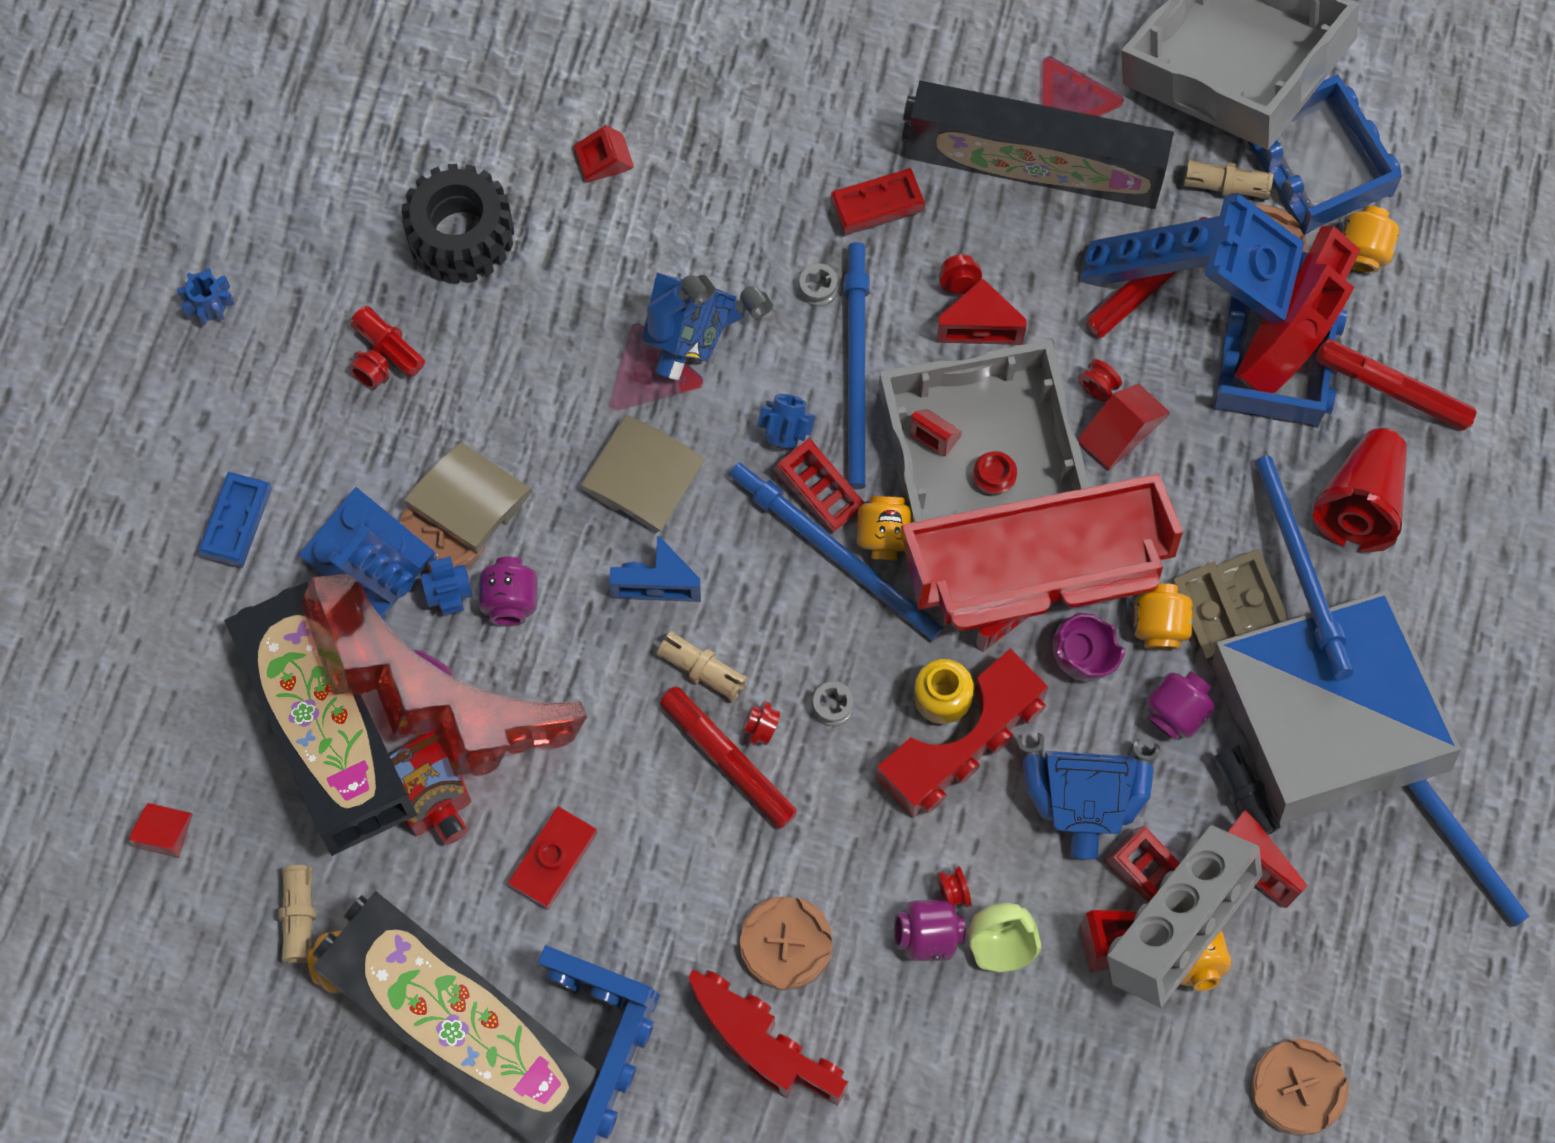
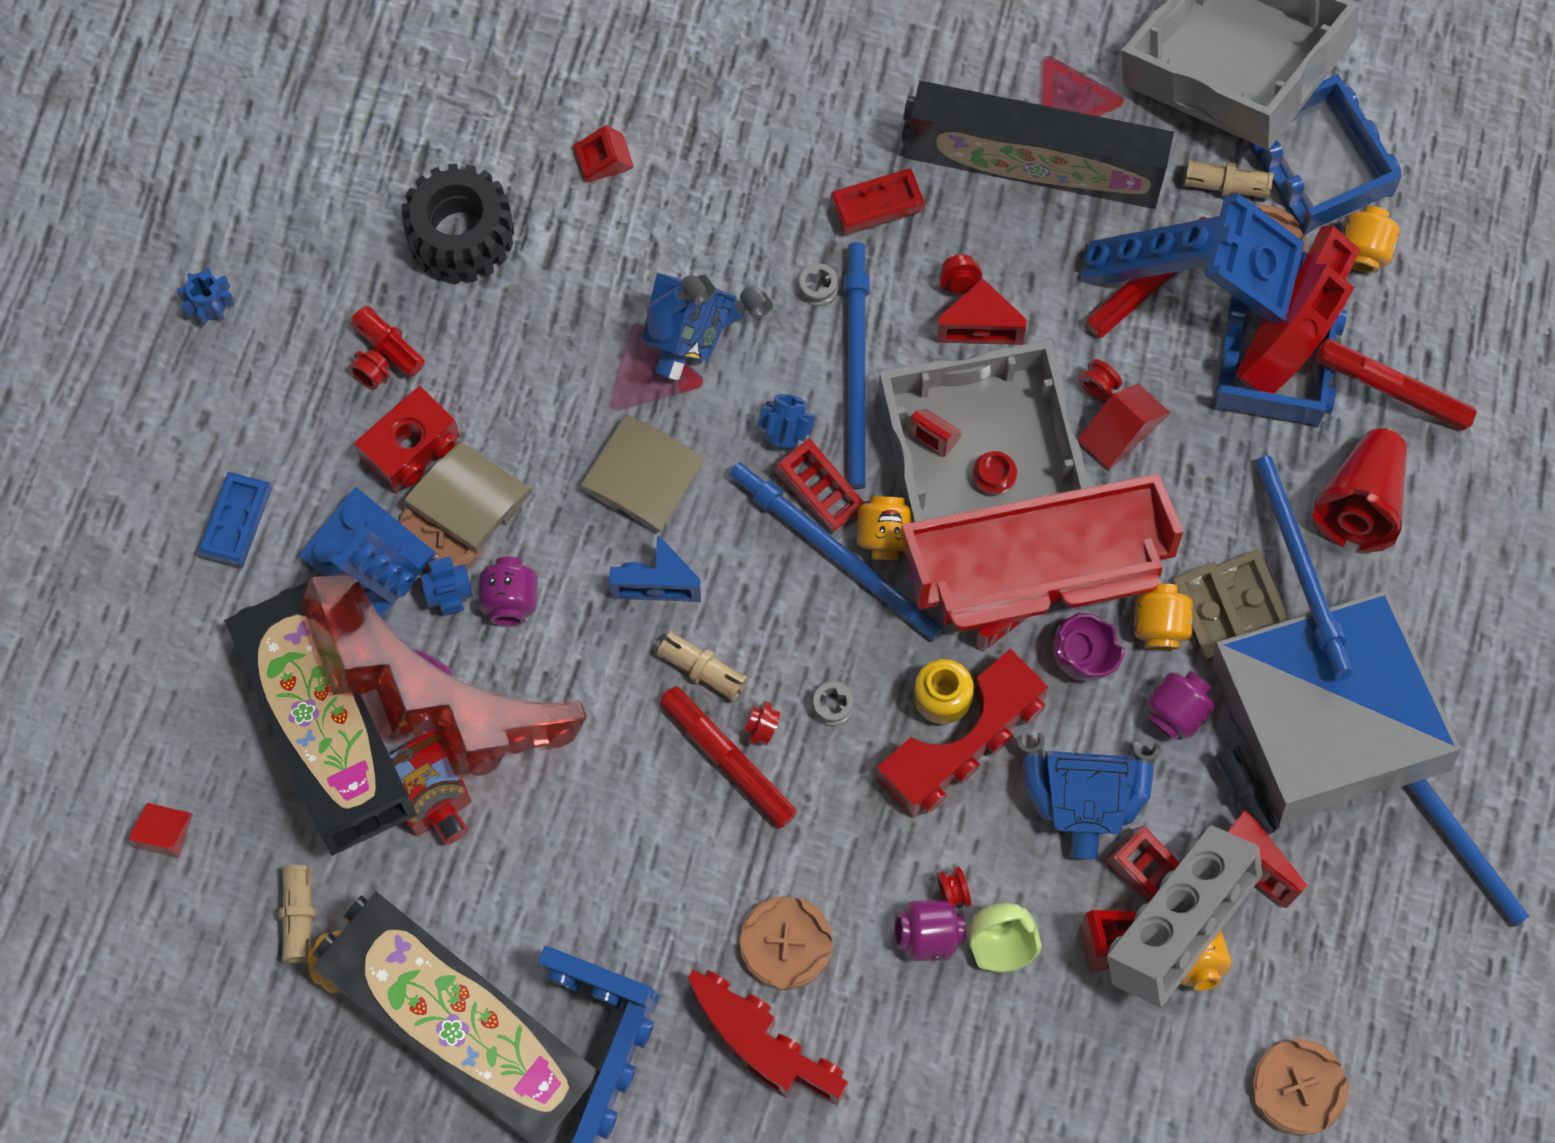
red plate [508,806,598,910] -> none
none -> red brick [354,385,460,494]

